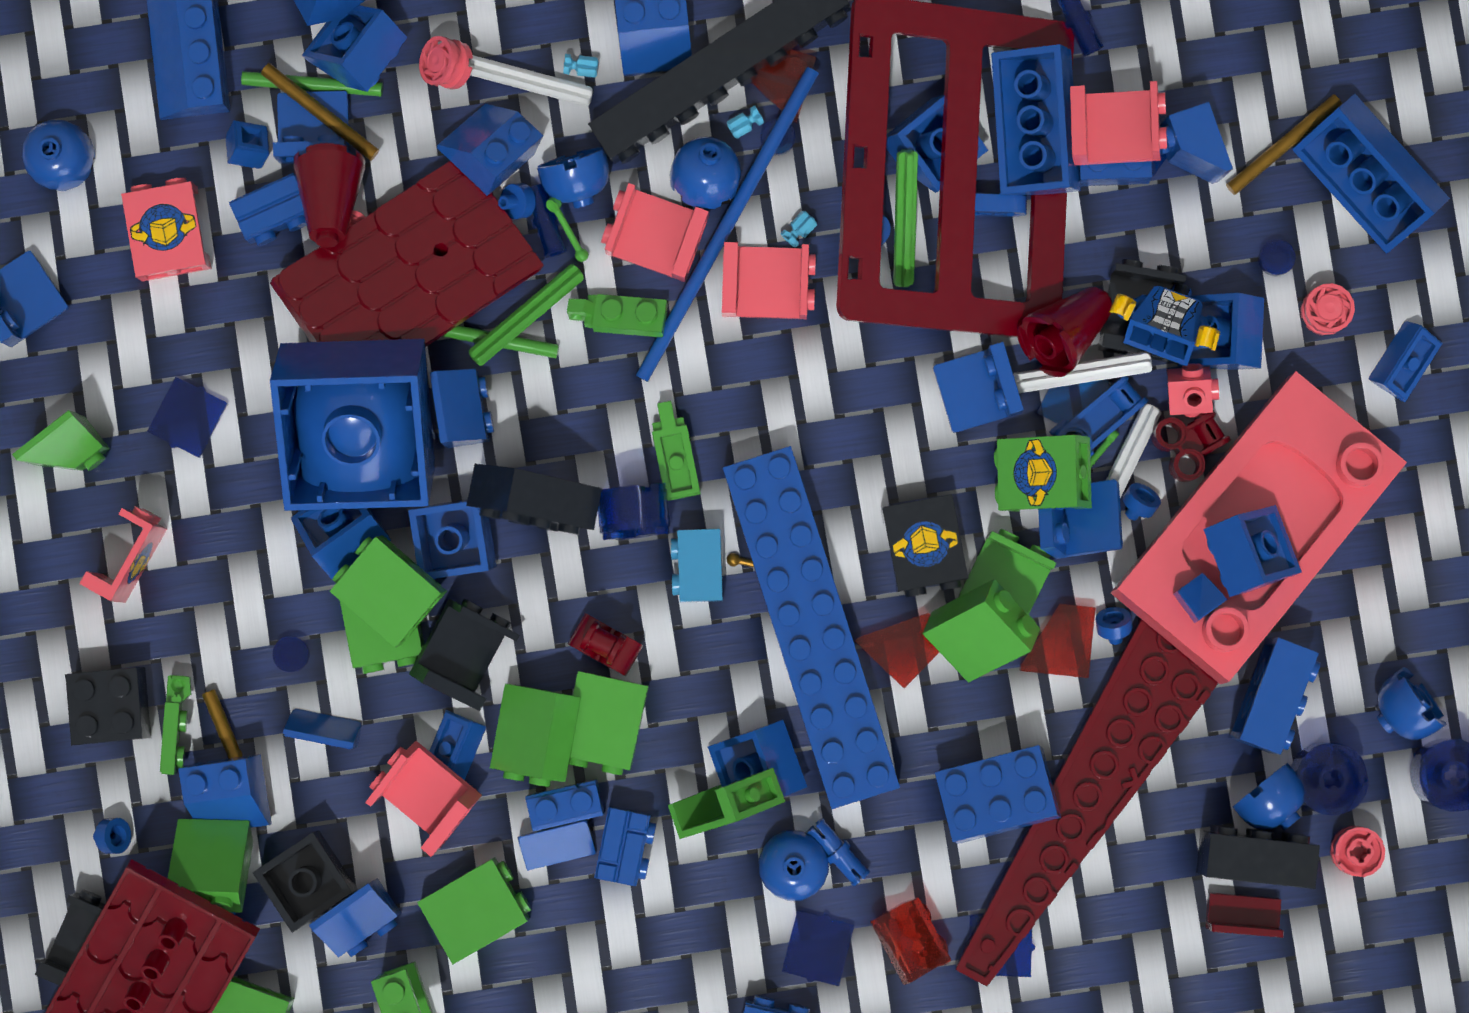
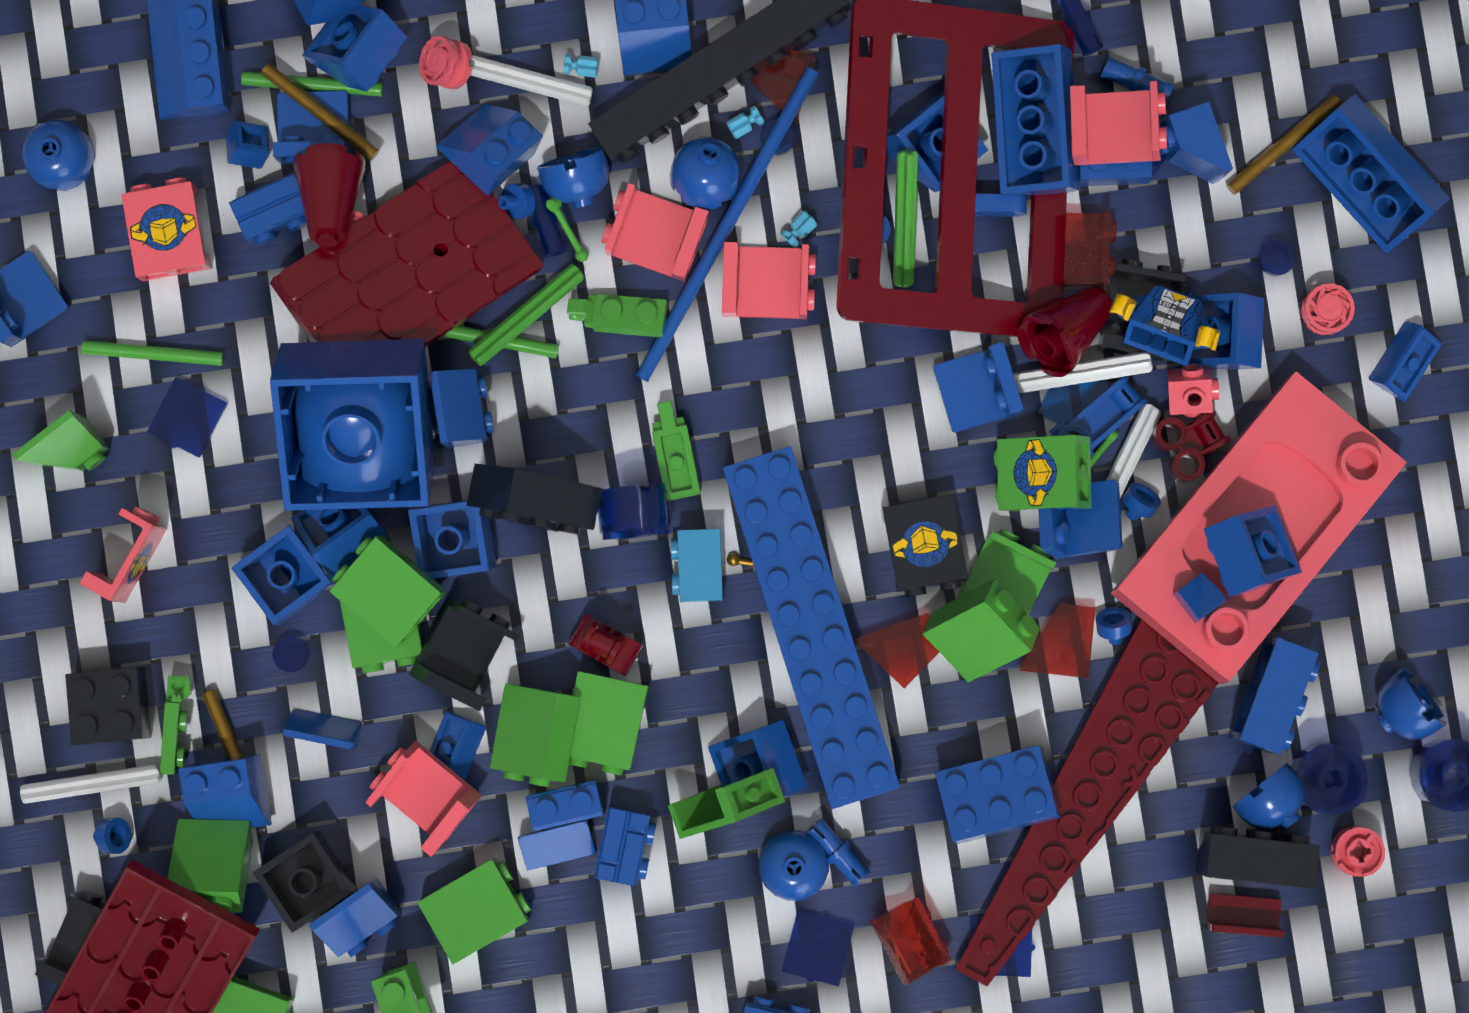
none -> white axle [20,764,162,804]
none -> bright green bar [81,340,224,366]
none -> blue slope [231,525,332,626]
none -> clear red bracket [1063,211,1117,286]
none -> blue pin [1101,57,1175,103]

